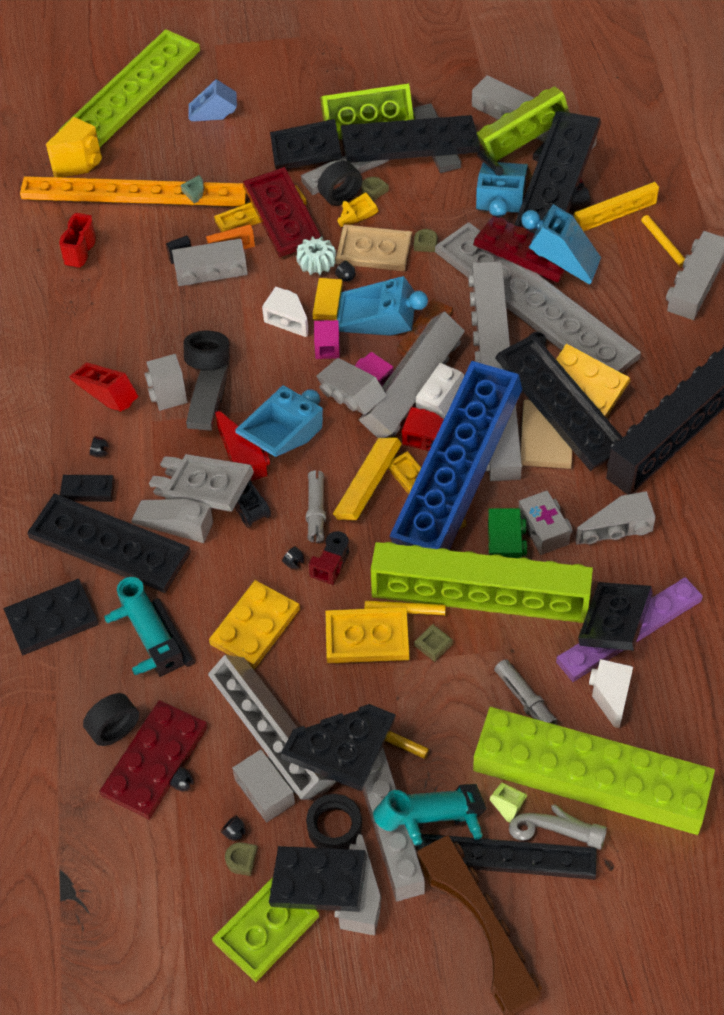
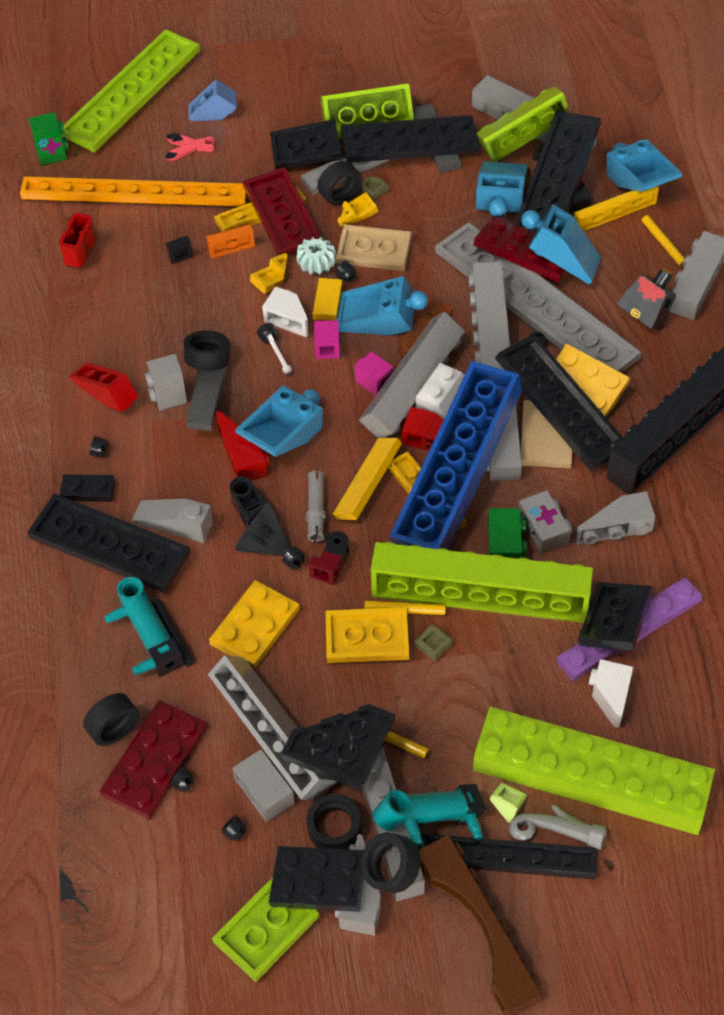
black plate [3,578,99,656] -> none
yellow slope [46,117,102,178] -> none
light grey tile [149,454,254,511] -> none
light grey brick [172,239,248,286] -> none
sand green tile [181,175,204,204] -> none
olive tile [225,842,258,876] -> none
light grey brick [316,358,387,415] -> none
olive tile [414,229,438,252] -> none
black bar [477,150,504,176] -> none
light grey pin [494,659,558,725] -> none
none -> green brick [28,112,69,166]
none -> coral piece [165,133,215,161]
none -> black piece [235,503,291,556]
none -> yellow slope [250,253,287,294]
none -> hinge [257,323,292,375]
none -> black tyre [361,832,420,893]
none -> dark azure slope [607,139,682,192]
none -> black torso [616,268,676,330]

